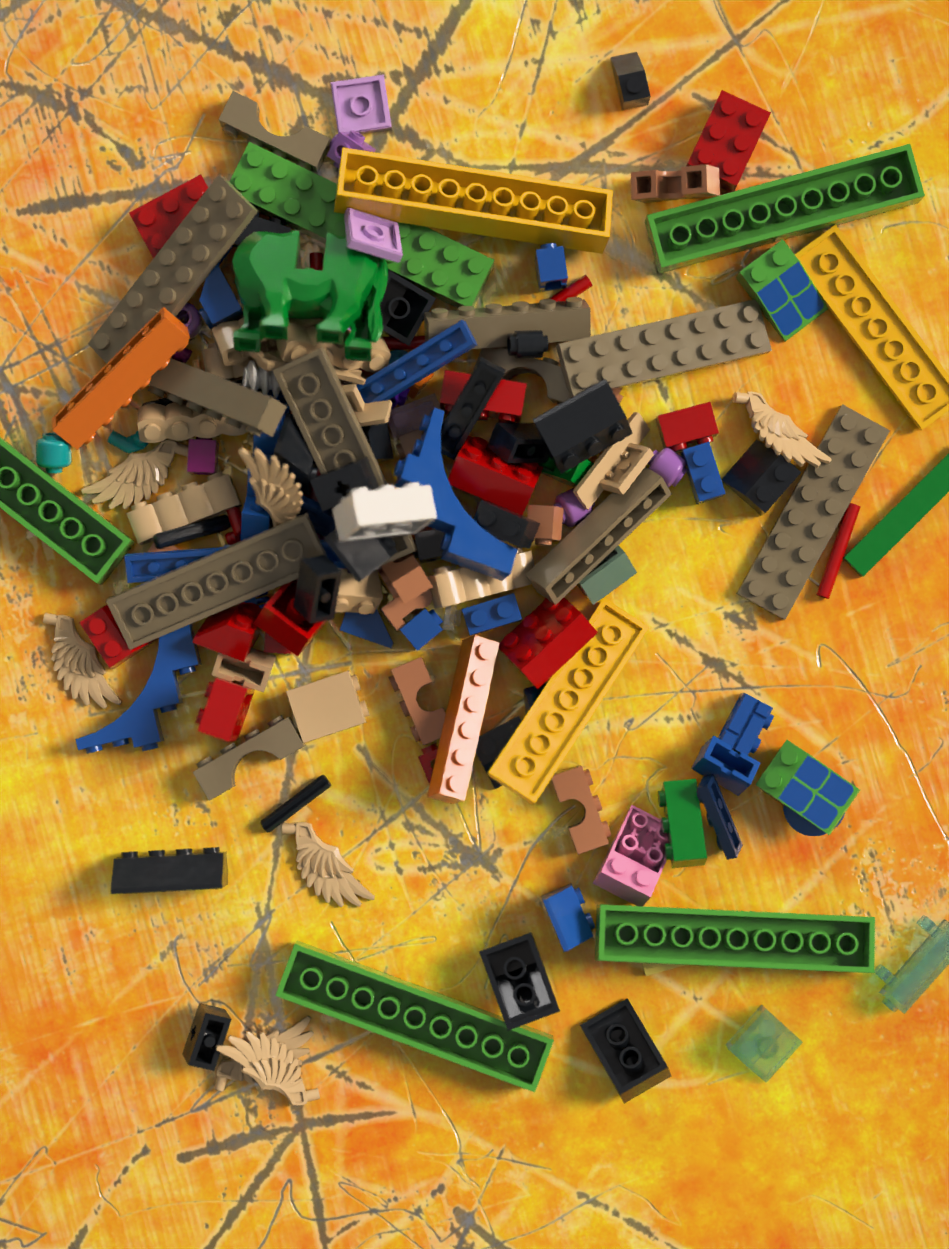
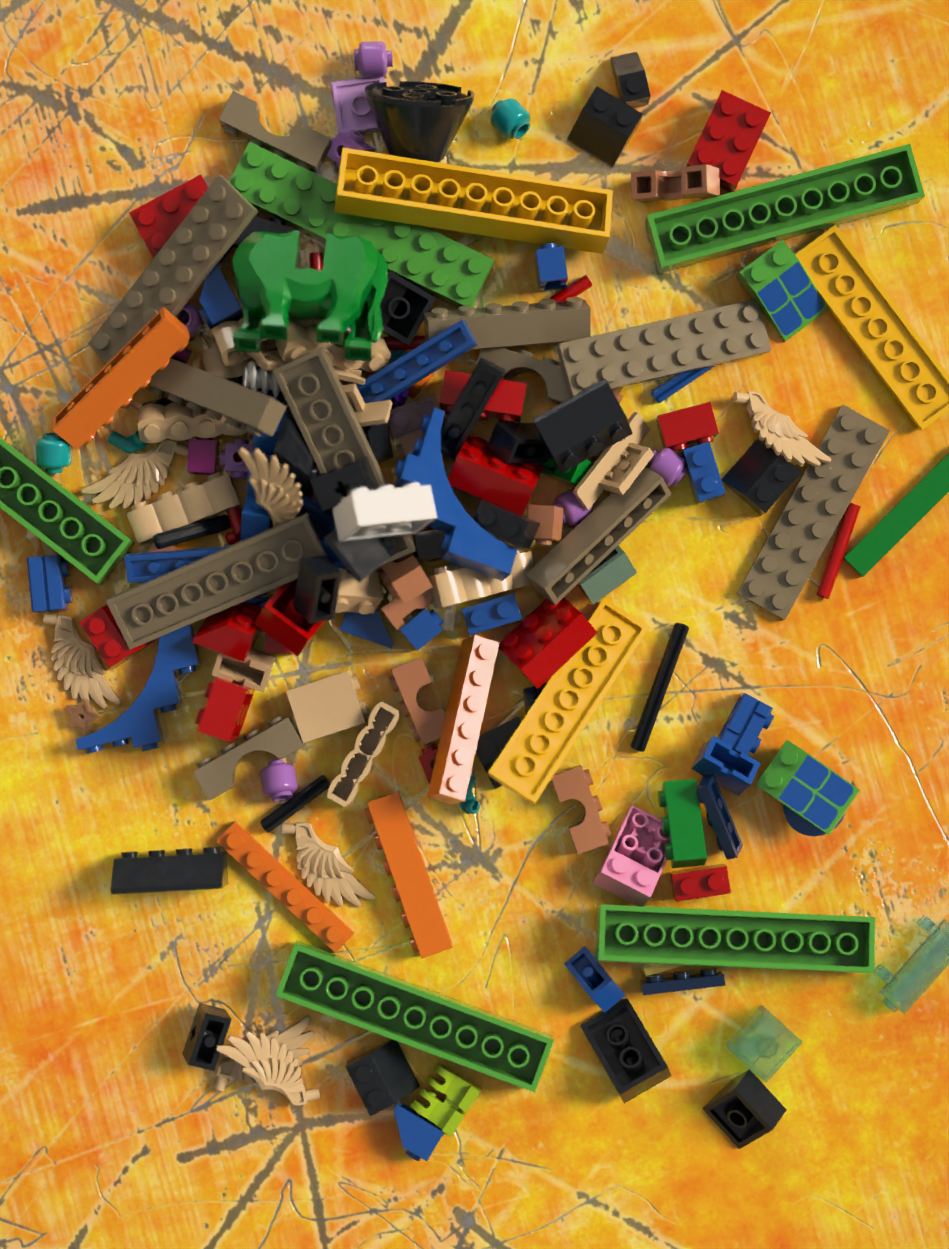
lavender tile [344,208,403,263] -> none
black slope [479,932,560,1031] -> none
black brick [507,330,548,358] -> none
blue slope [541,884,596,952] -> none
none -> blue brick [27,554,72,613]
none -> medium nougat plate [66,699,100,733]
none -> orange plate [216,821,355,953]
none -> medium lavender brick [220,439,253,479]
none -> medium lavender head [260,759,298,802]
none -> tan brick [327,701,400,807]
none -> black slope [345,1039,420,1116]
none -> medium lavender head [354,41,393,77]
none -> orange brick [364,791,453,959]
none -> black cone [365,81,474,163]
none -> blue slope [394,1101,444,1161]
none -> lime legs [411,1063,481,1137]
none -> teal arm [459,775,480,814]
none -> teal head [491,98,530,139]
none -> blue slope [564,946,625,1013]
none -> black slope [567,86,643,168]
none -> black axle [631,623,689,752]
none -> dark blue plate [640,968,725,995]
none -> blue axle [651,365,716,403]
none -> red brick [670,864,731,902]
none -> black slope [702,1069,786,1149]

